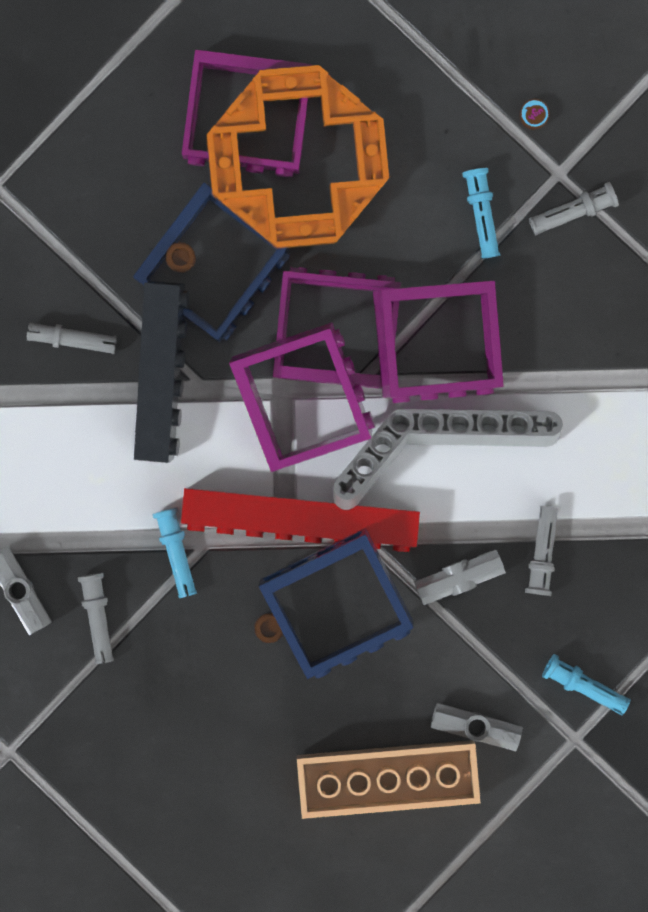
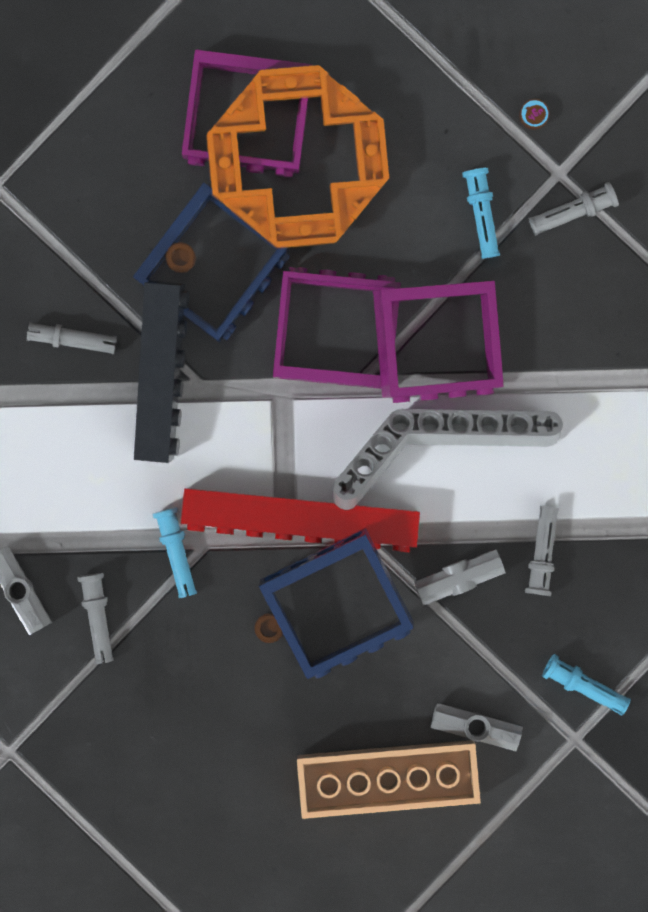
magenta window [229,322,375,472] -> none

